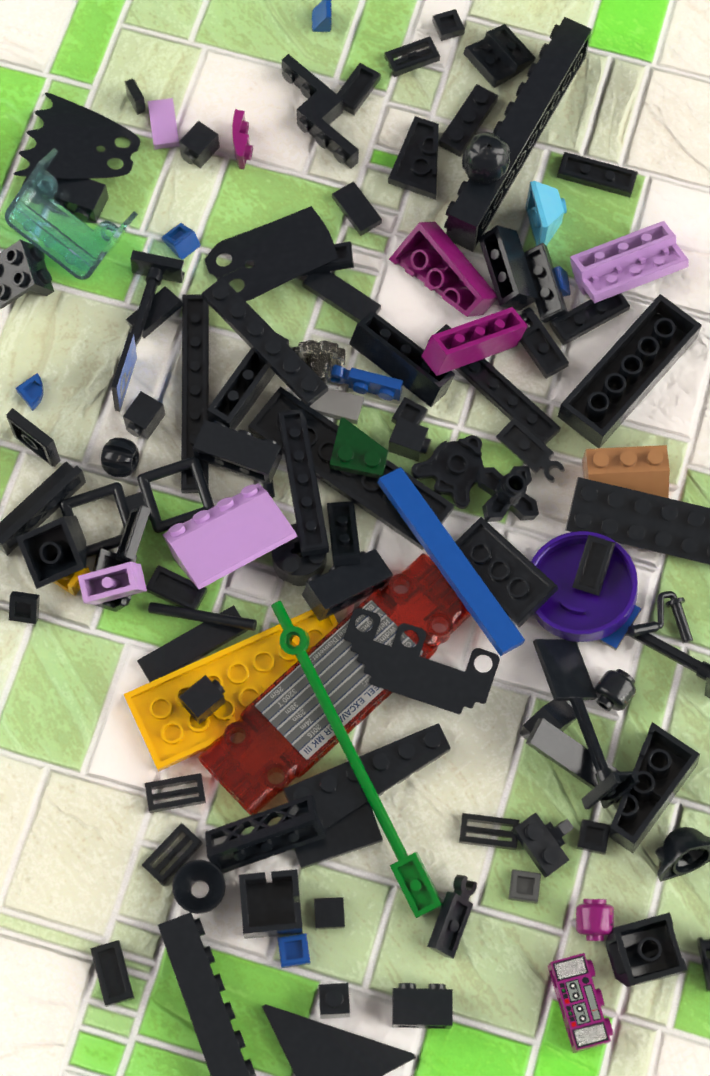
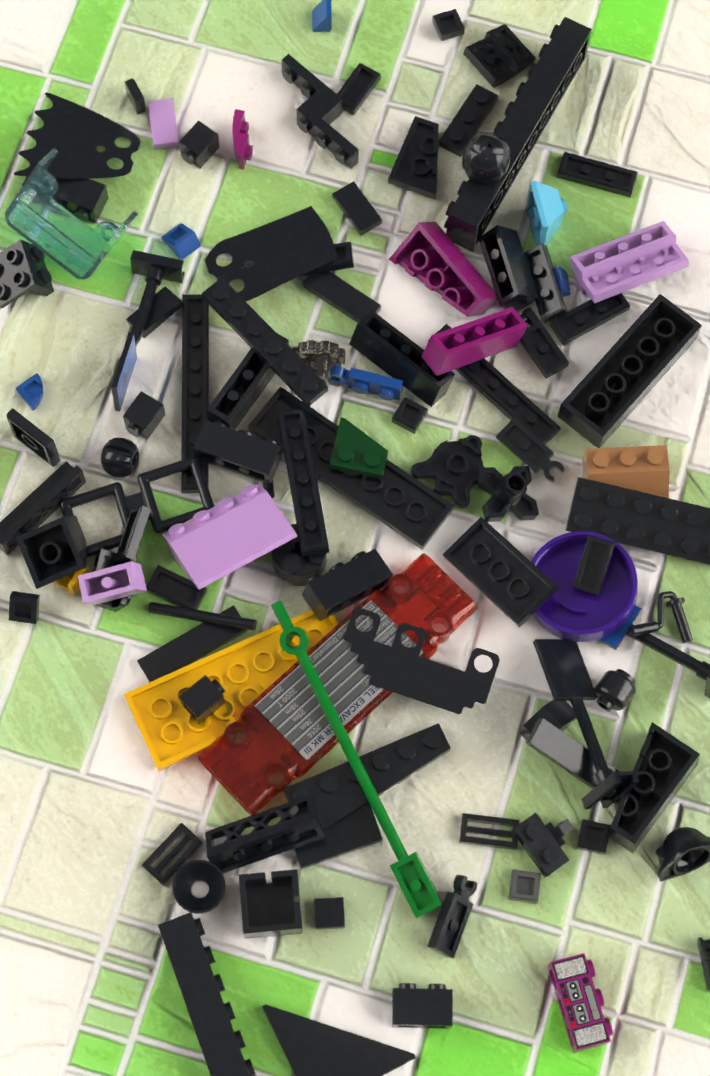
black tile [90,940,134,1007] -> none
black tile [145,773,206,813] -> none
blue tile [277,933,311,968] -> none
light grey tile [310,388,364,424] -> none
black brick [319,983,350,1019] -> none
black tile [327,501,361,566] -> none
blue tile [377,467,525,657] -> none
black tile [384,36,440,77] -> none
black brick [388,418,431,462] -> none
magenta head [576,899,614,941] -> none
black slope [605,912,687,987] -> none

